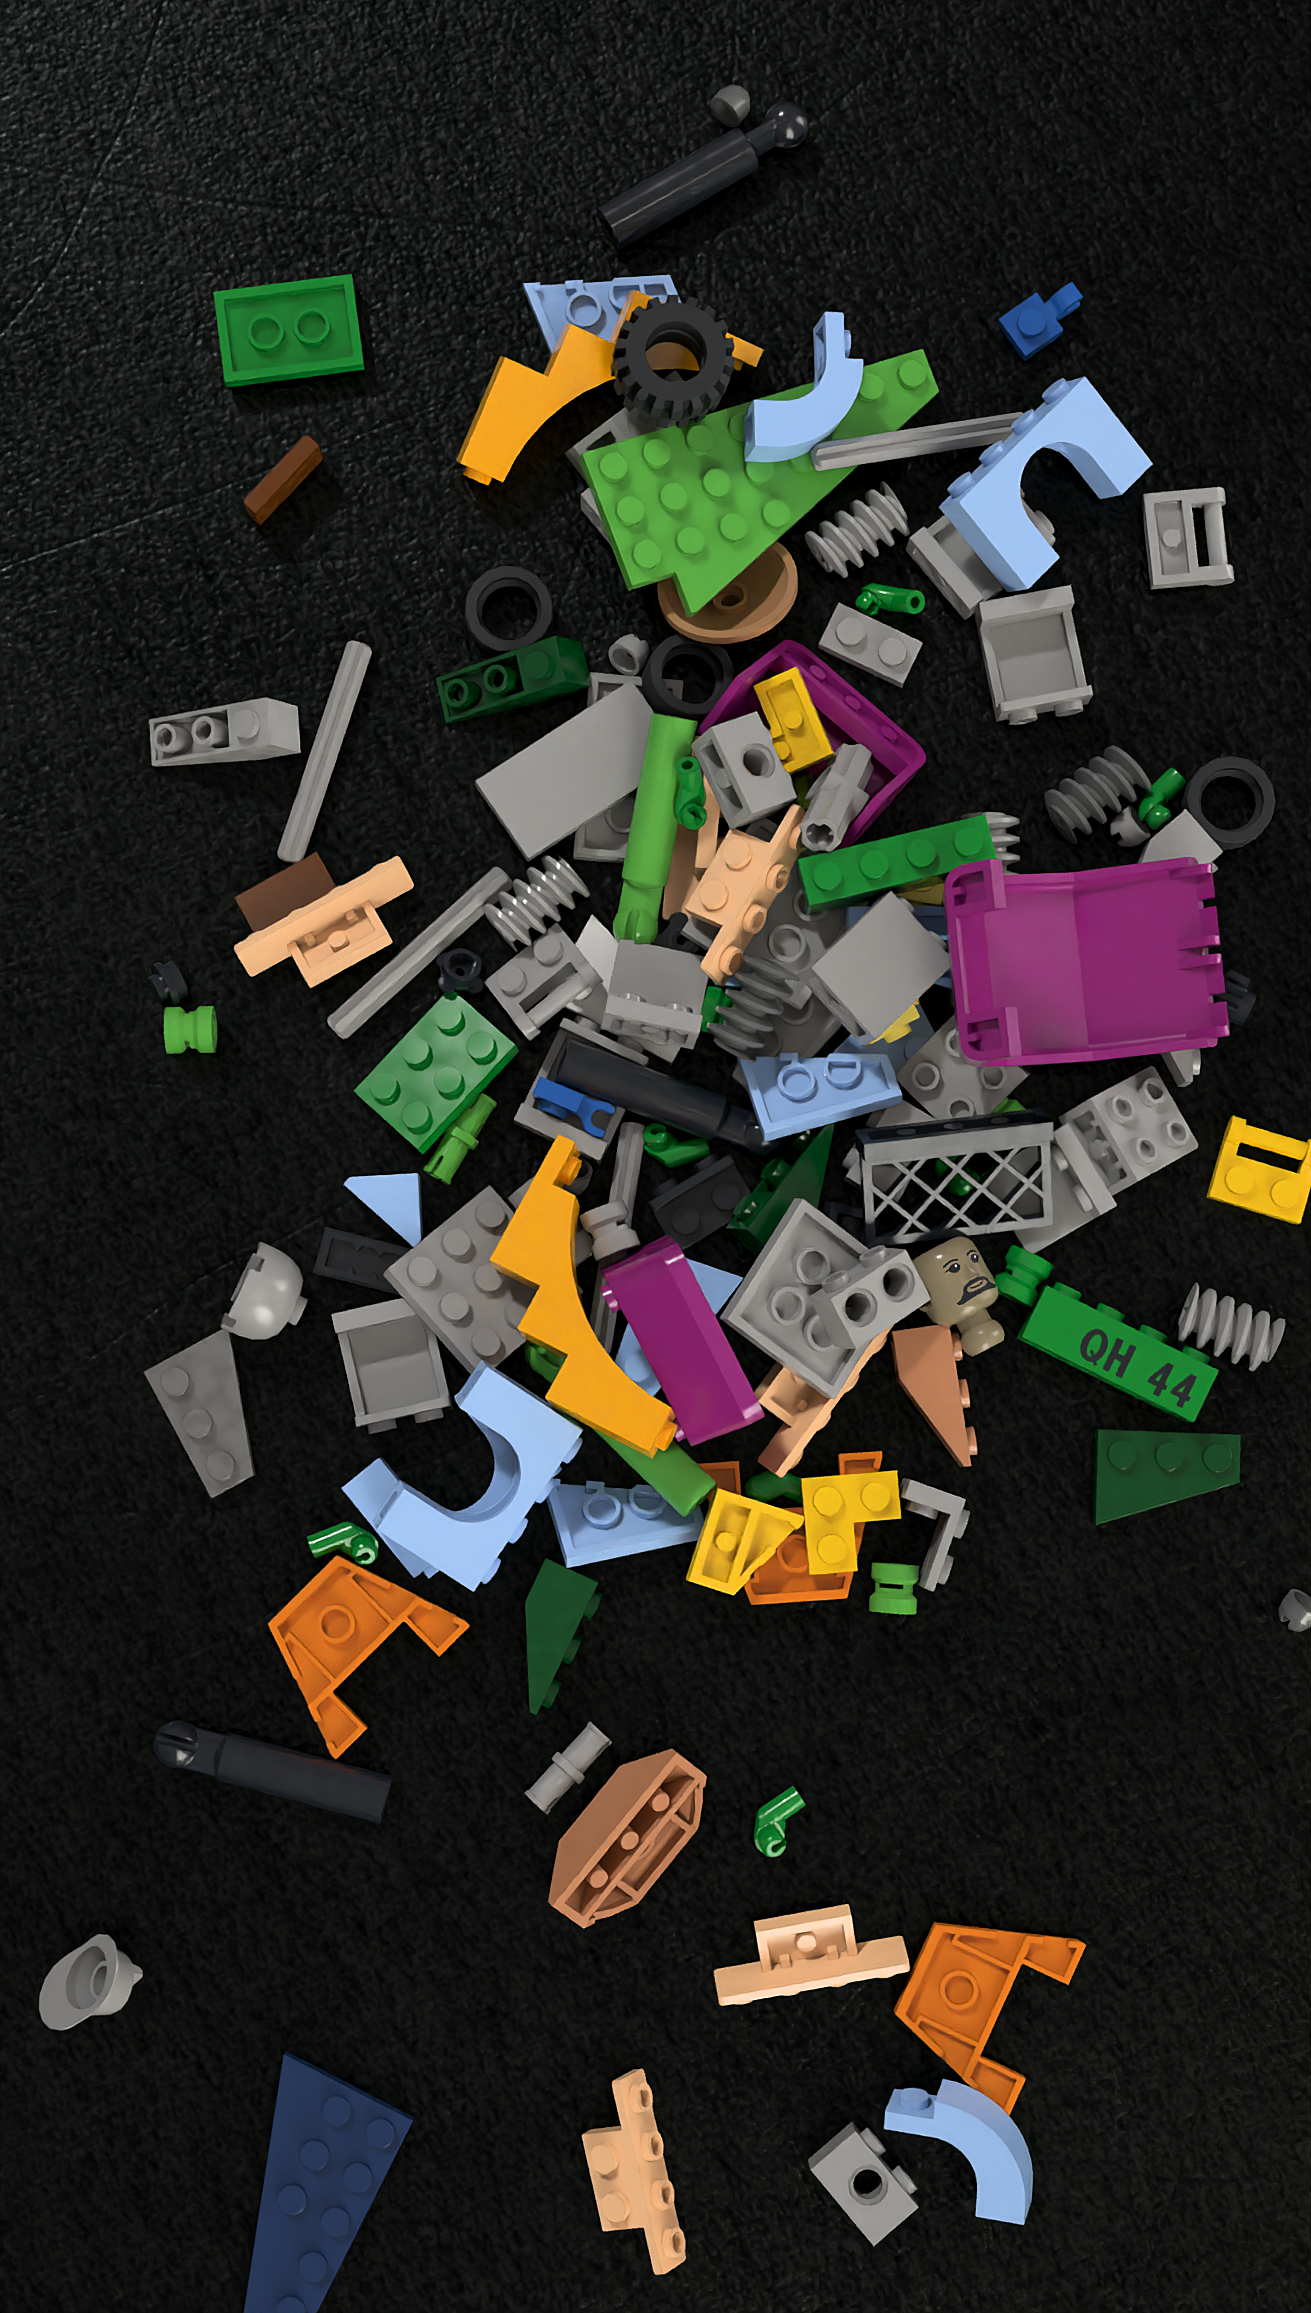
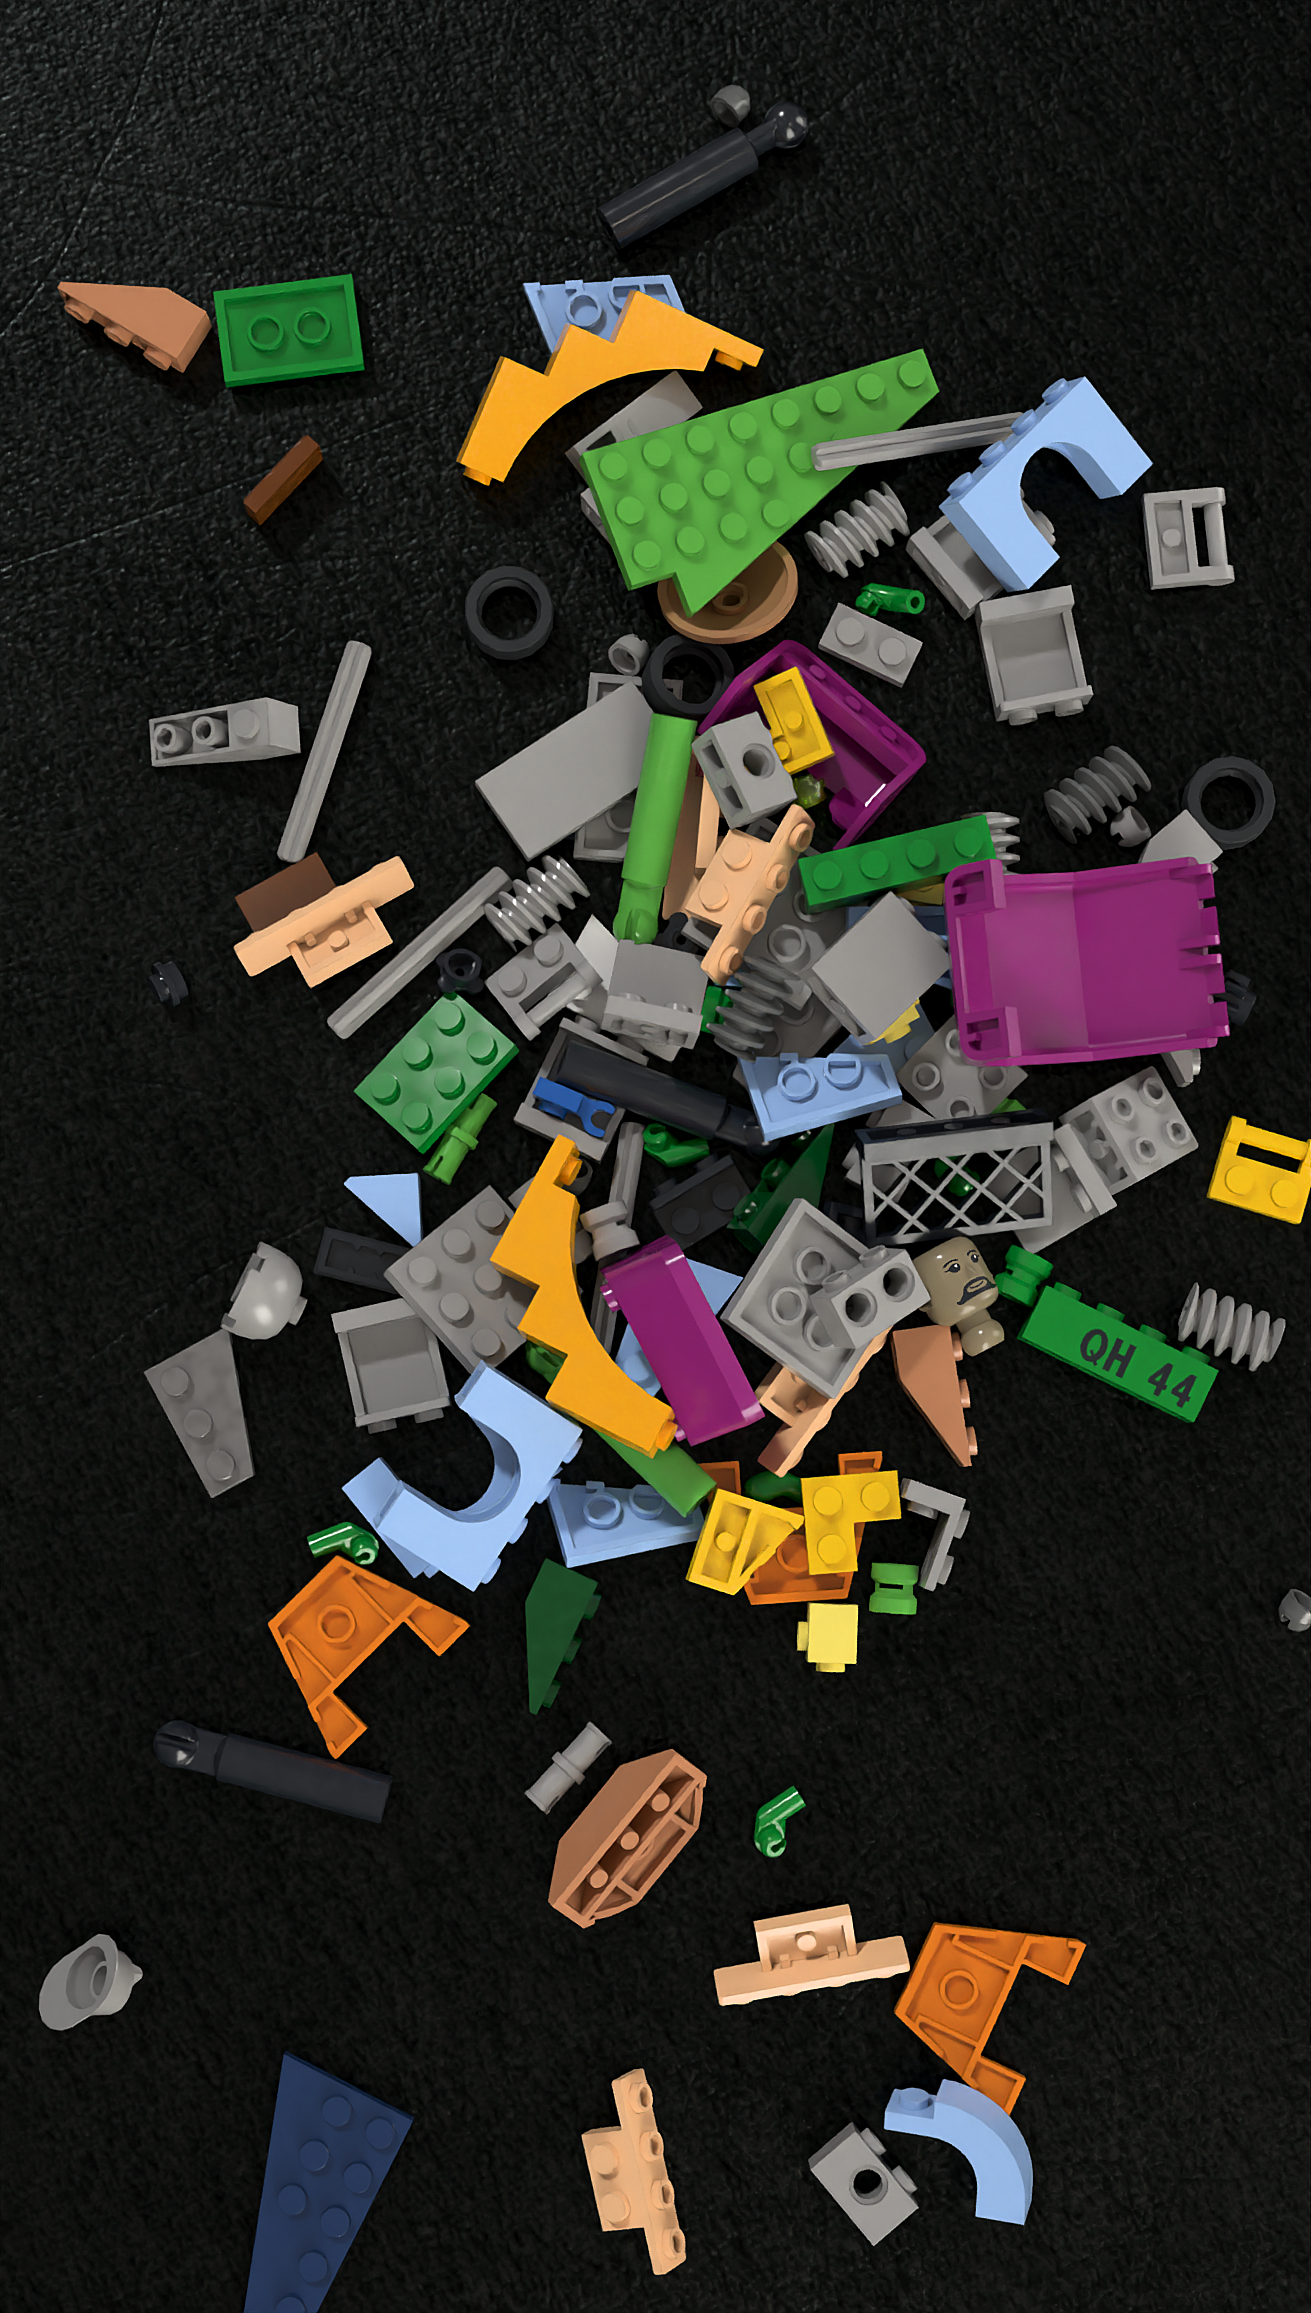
bright green wheel [164,1006,217,1054] -> none
dark green slope [436,636,592,723] -> none
black tyre [611,295,735,428] -> none
green arm [674,756,707,830] -> none
light blue arch [743,312,863,462] -> none
light grey piece [799,743,874,852] -> none
blue plate [997,282,1083,361] -> none
dark green wing [1093,1430,1241,1525] -> none
green arm [1137,768,1187,830] -> none
none -> nougat slope [57,282,212,373]
none -> light yellow brick [797,1602,858,1672]

